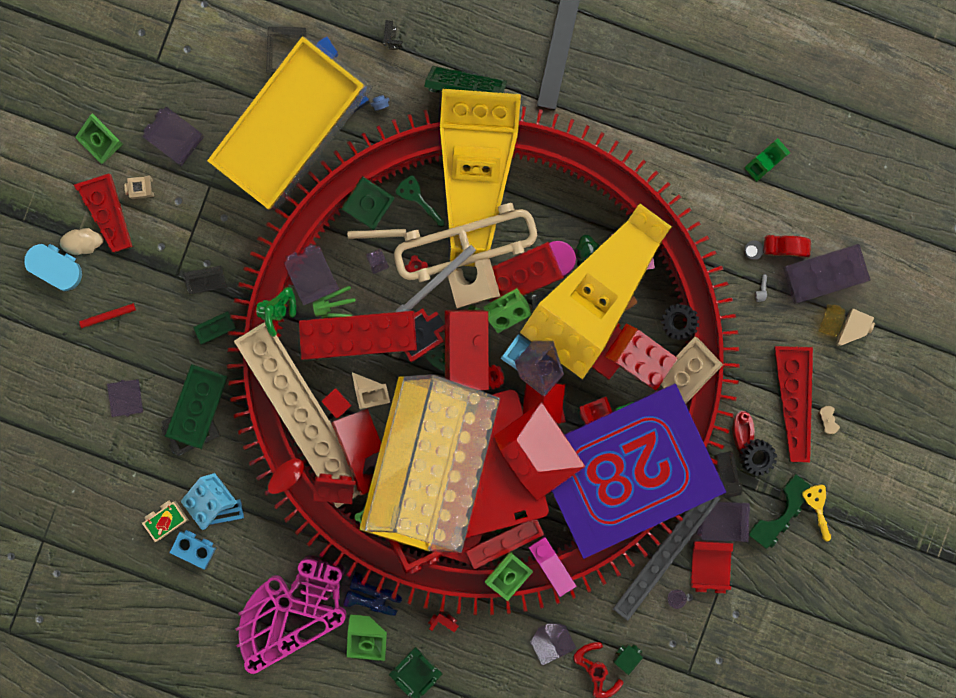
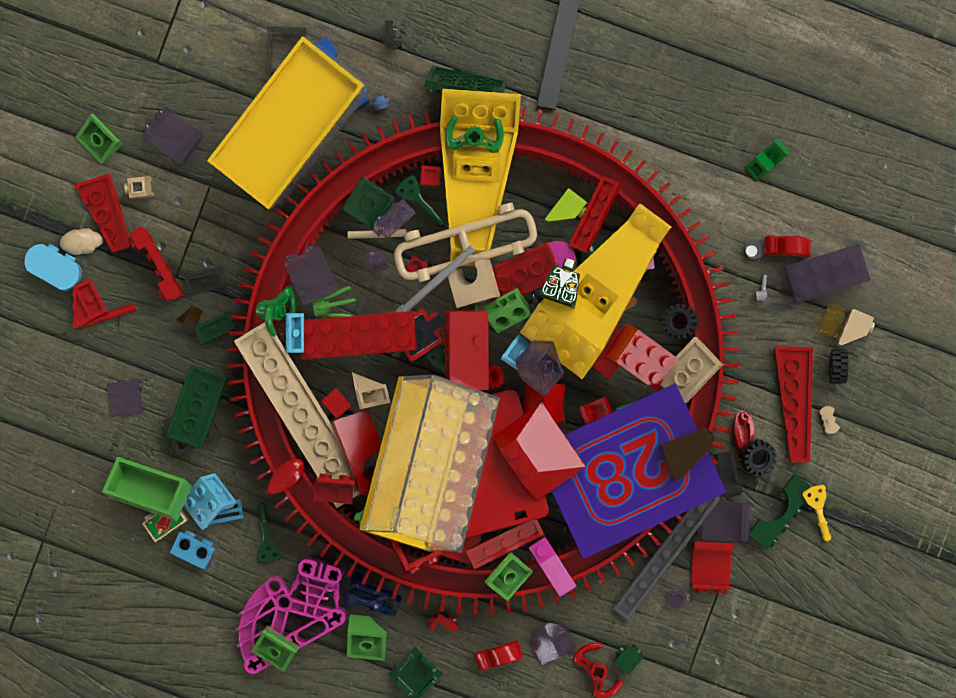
none -> red wing [73,278,108,329]
none -> bright green piece [102,457,192,521]
none -> red piece [129,226,184,303]
none -> dark brown slope [177,305,203,328]
none -> bright green slope [251,626,300,672]
none -> dark green piece [257,502,282,563]
none -> medium azure slope [286,313,304,353]
none -> clear purple bracket [373,199,415,238]
none -> red tile [420,165,441,187]
none -> green piece [446,116,504,152]
none -> red animal [474,640,524,671]
none -> dark green torso [539,258,580,309]
none -> lime slope [544,188,587,223]
none -> red plate [569,176,621,254]
none -> dark brown slope [660,428,714,482]
none -> black tyre [829,349,849,384]

